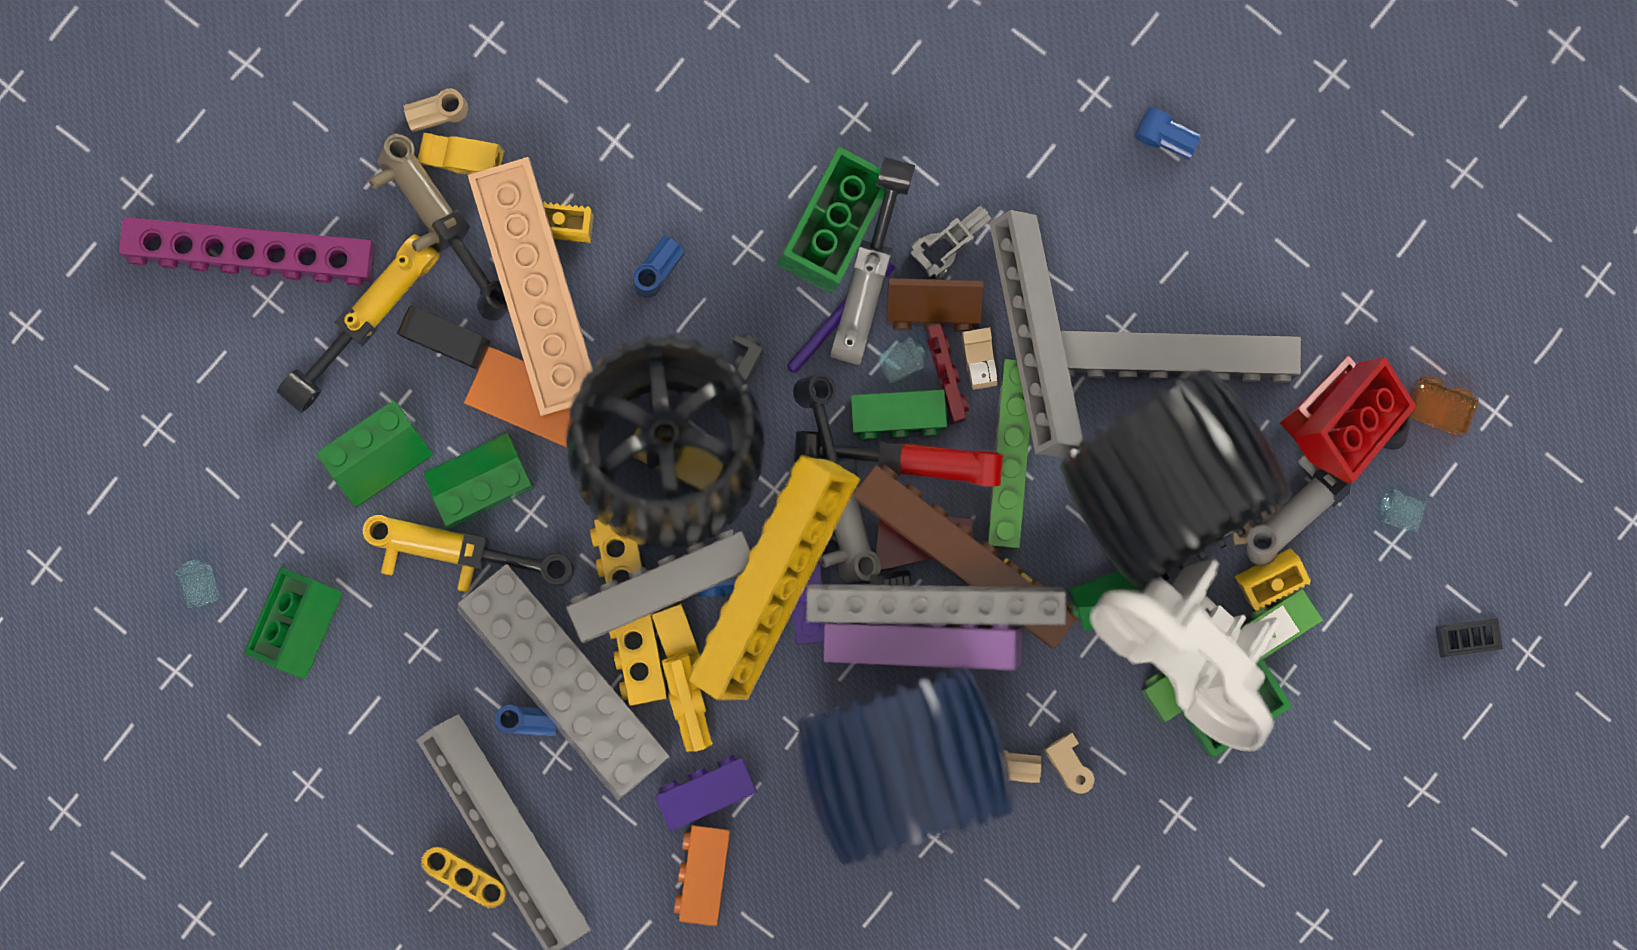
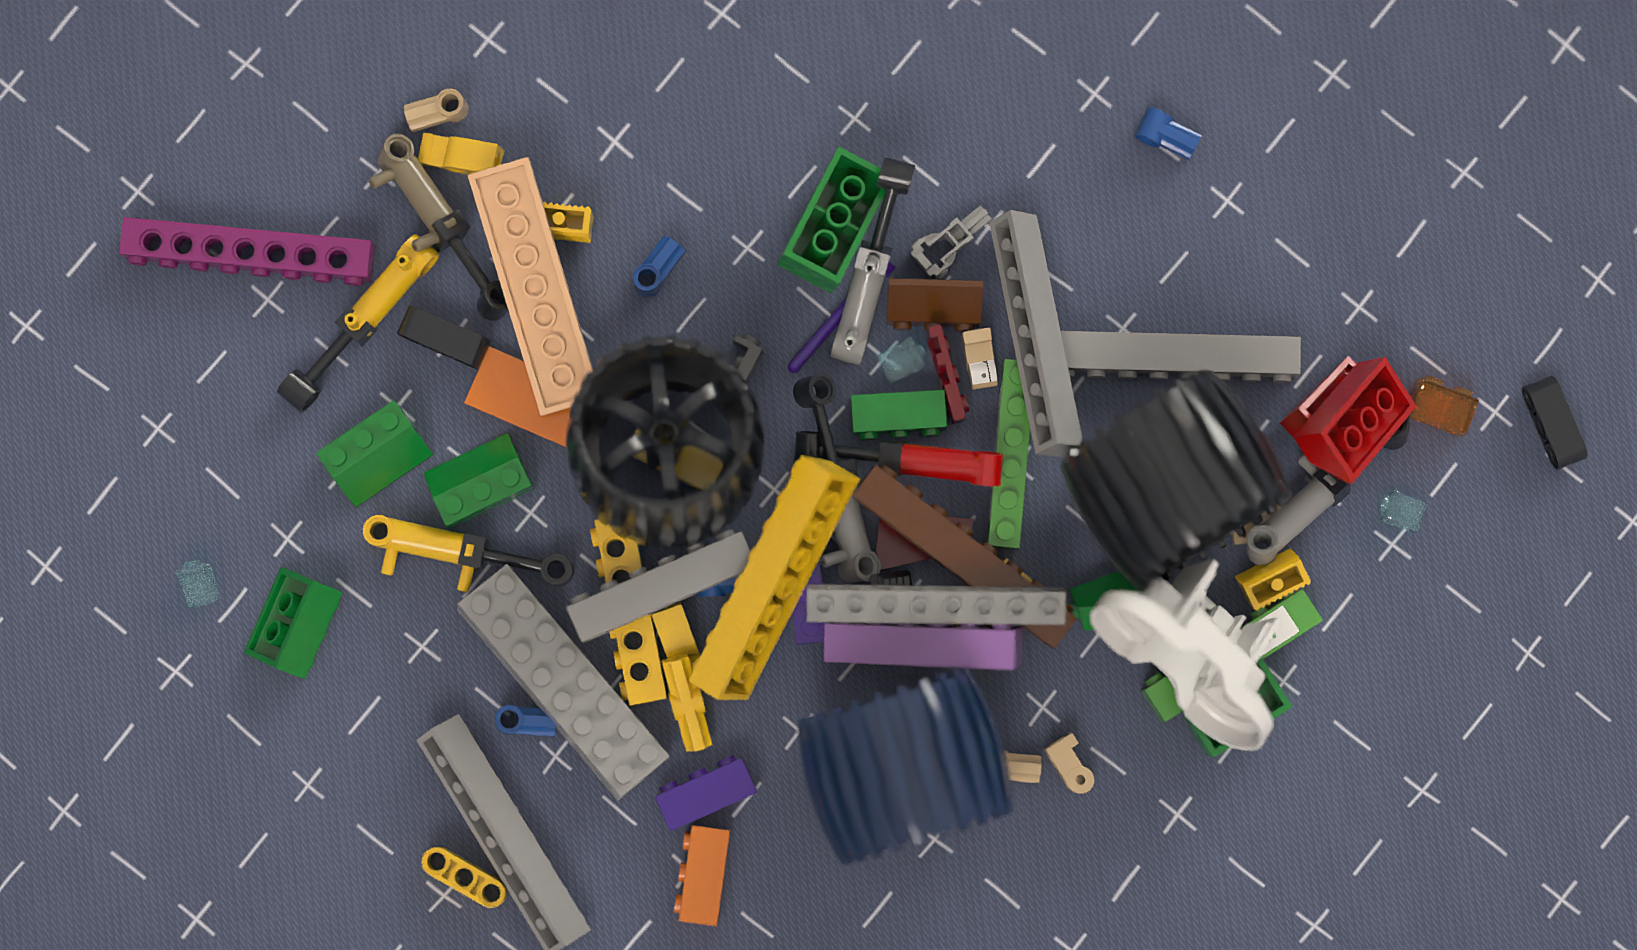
black slope [1435,618,1503,658] -> none
none -> black beam [1522,376,1587,470]

